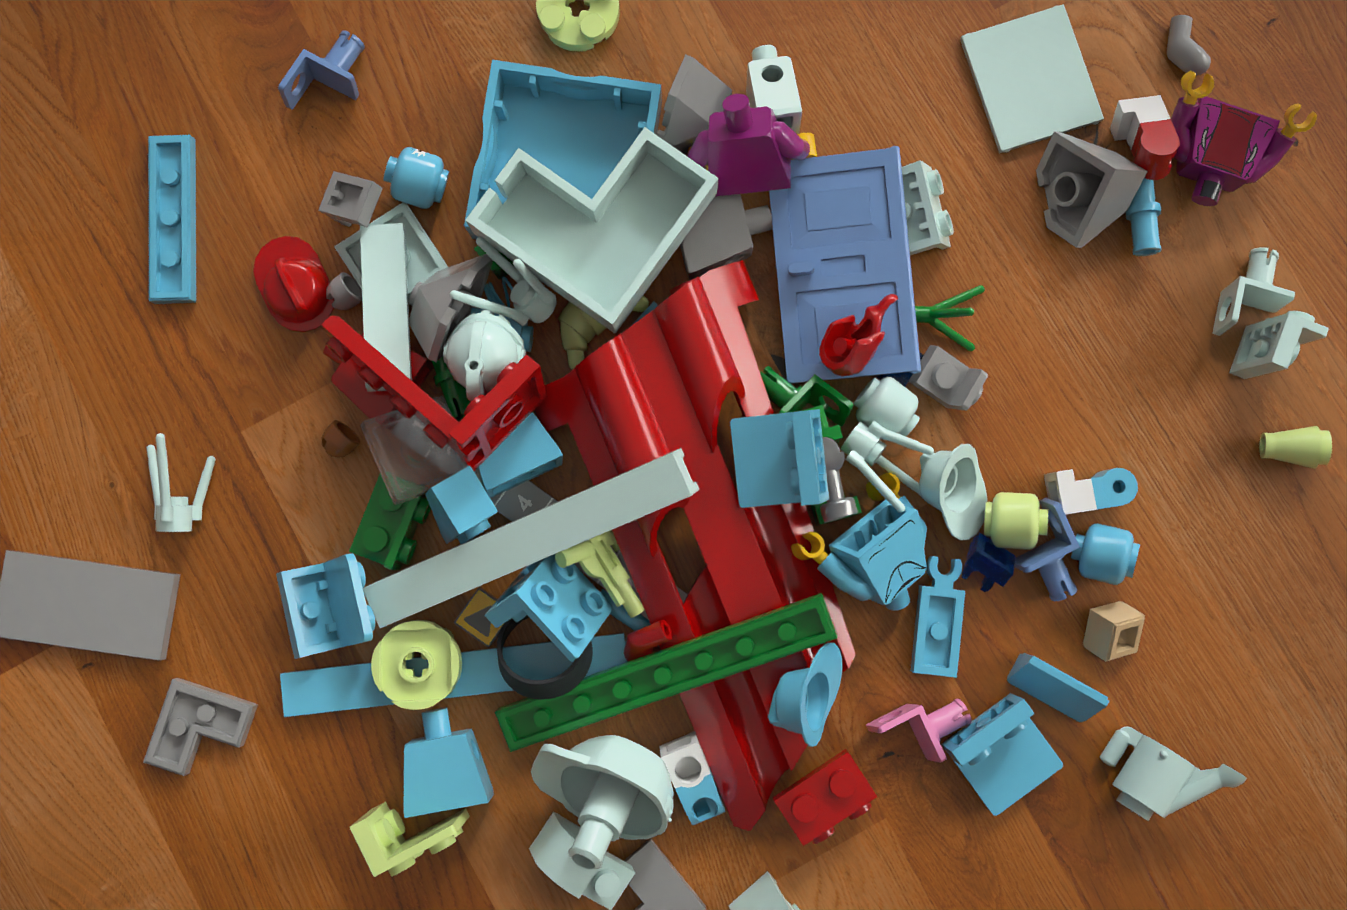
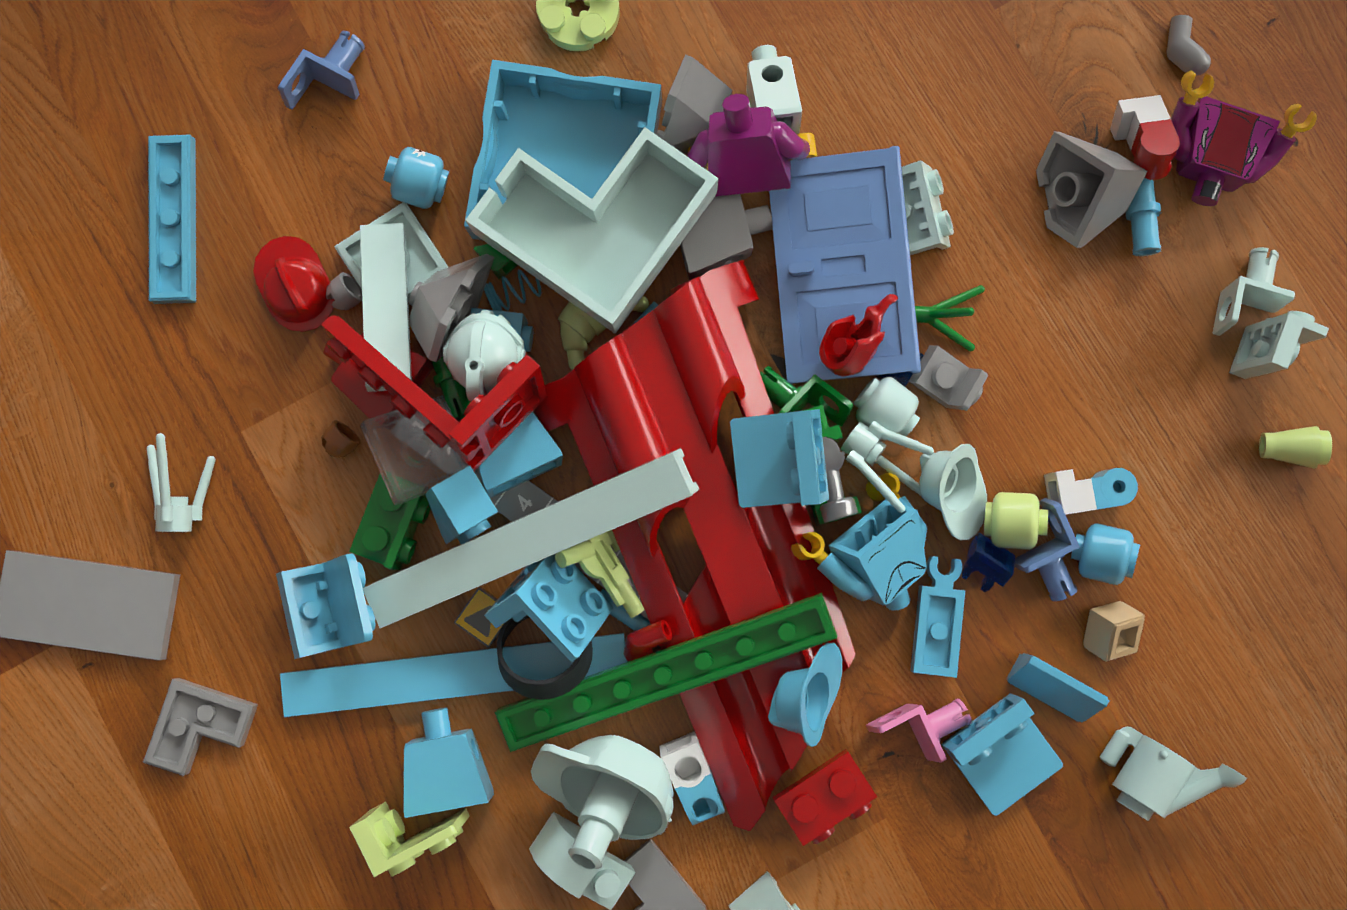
light grey bracket [318,171,383,227] -> none
yellowish green plate [371,620,462,710] -> none
light aqua plant [450,237,557,326] -> none
light aqua piece [960,4,1104,154] -> none

